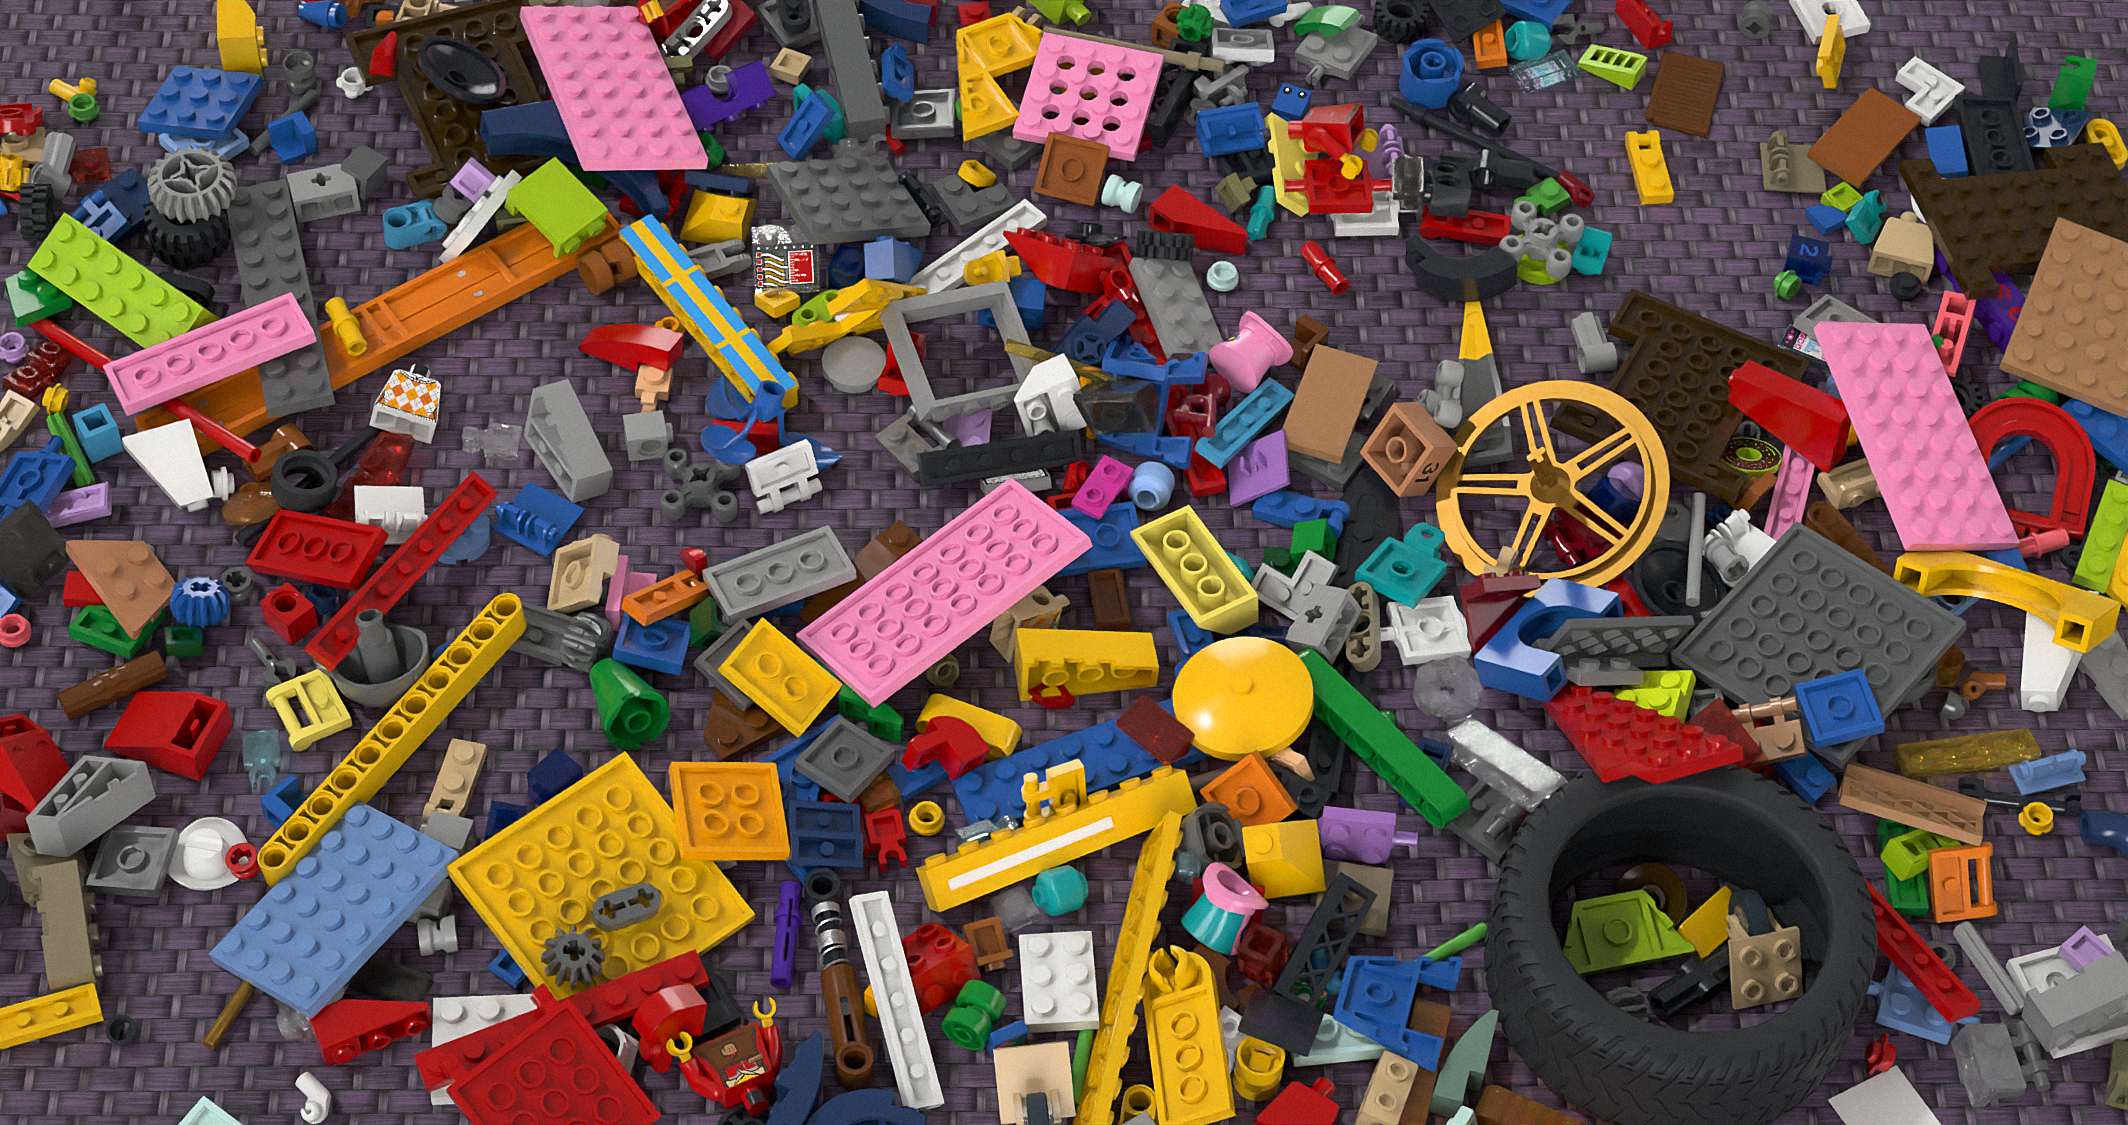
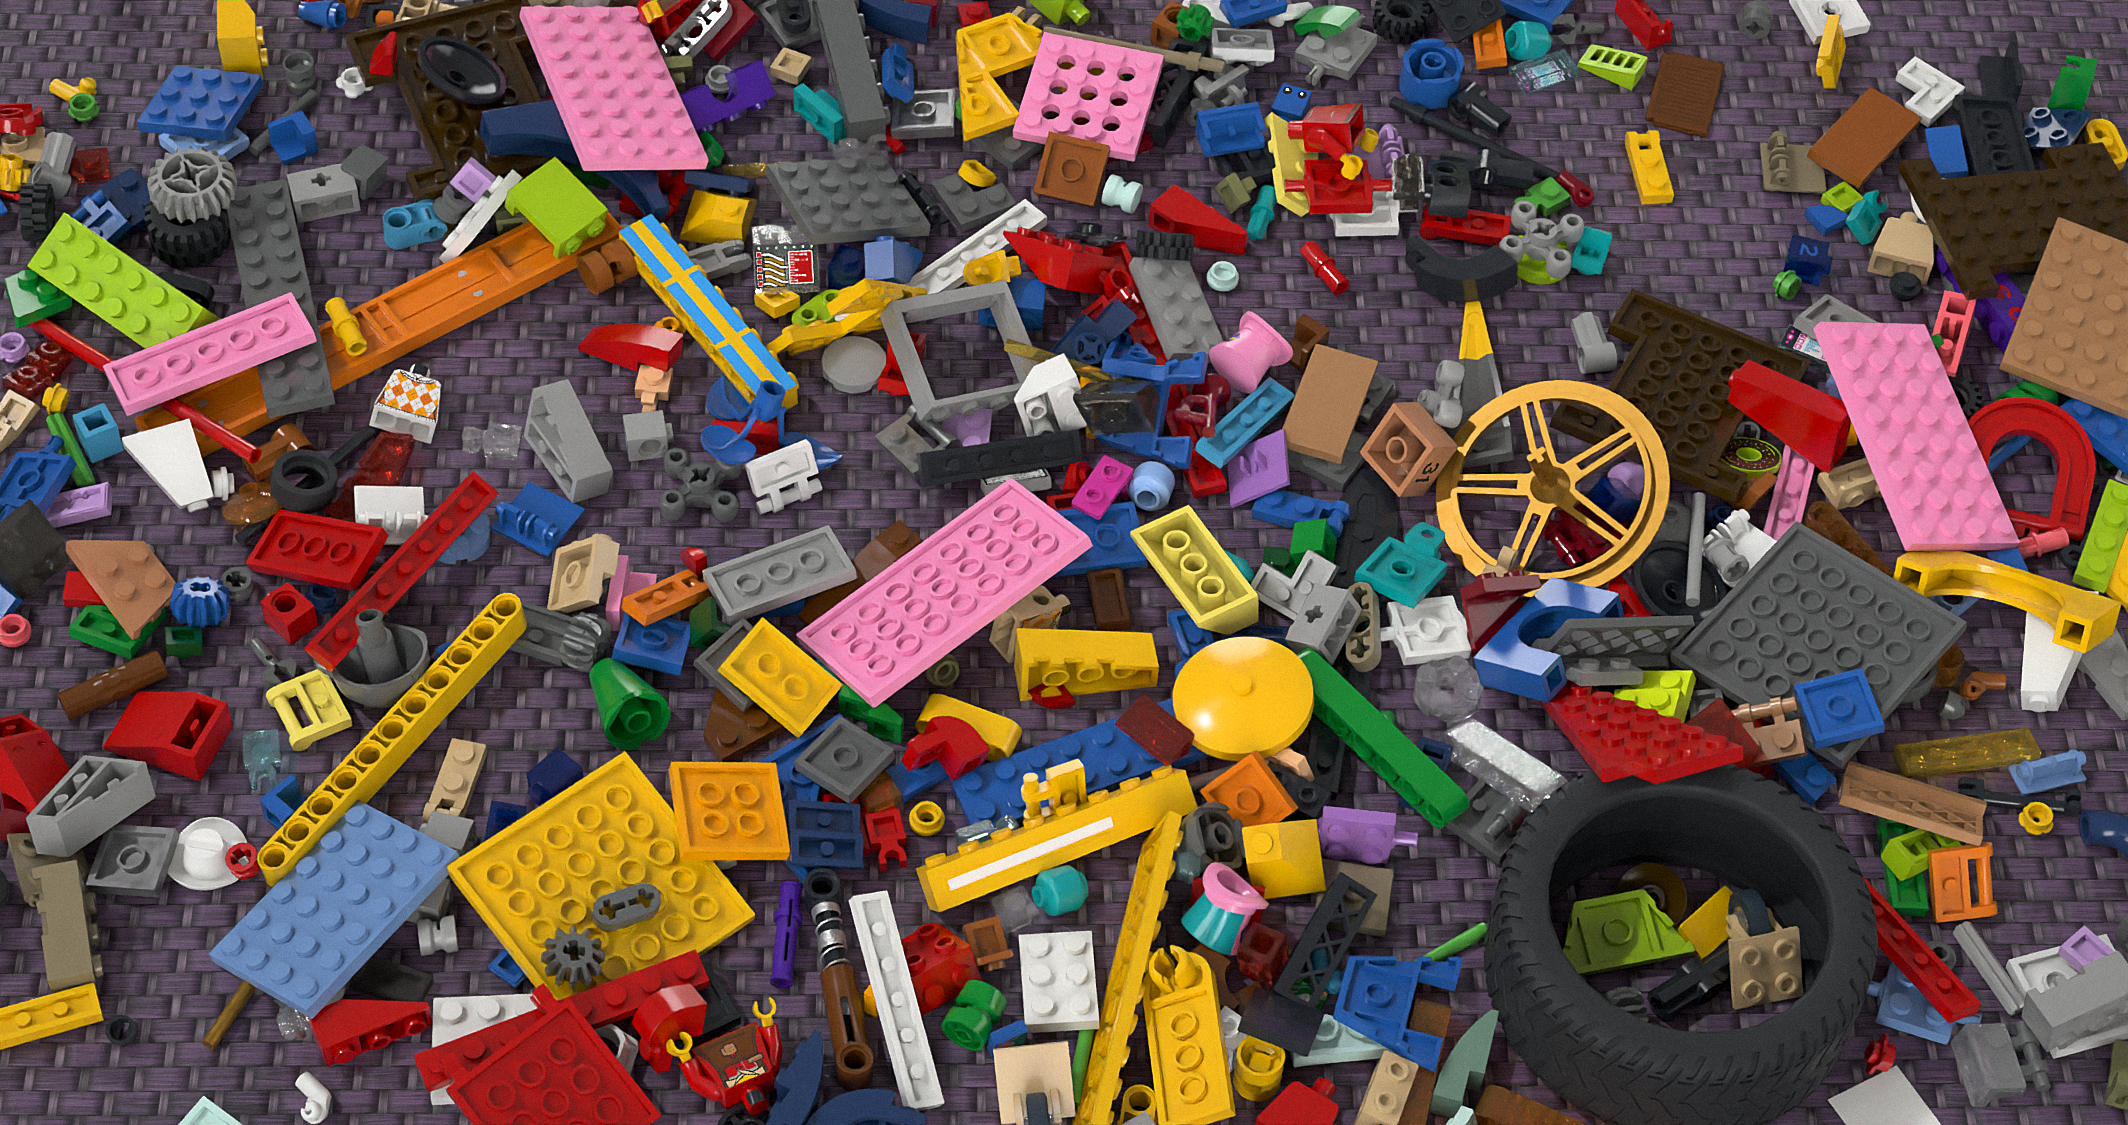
blue plate [777,91,836,161] -> none

